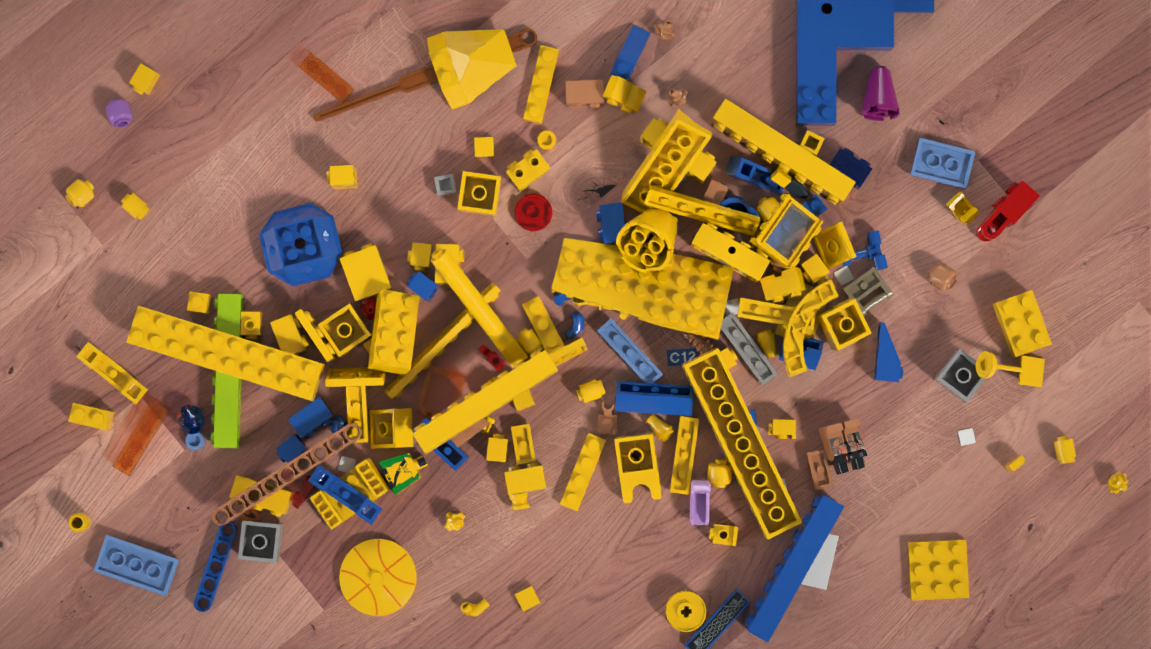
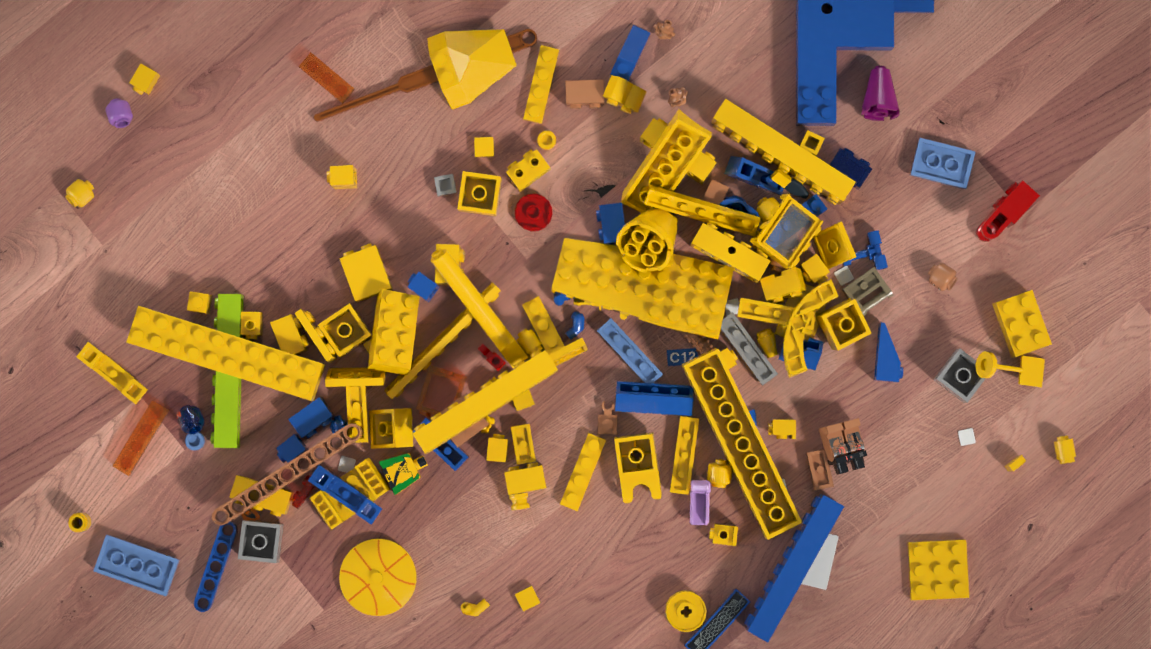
yellow brick [68,403,115,431] -> none
yellow brick [121,193,150,221] -> none
blue piece [259,203,343,287] -> none
red plant [360,297,376,320] -> none
yellow brick [407,242,433,271] -> none
yellow plant [444,512,465,531] -> none
yellow brick [576,379,606,403] -> none
yellow cone [646,414,674,442] -> none
yellow bracket [945,191,980,225] -> none
yellow plant [1108,472,1128,494] -> none

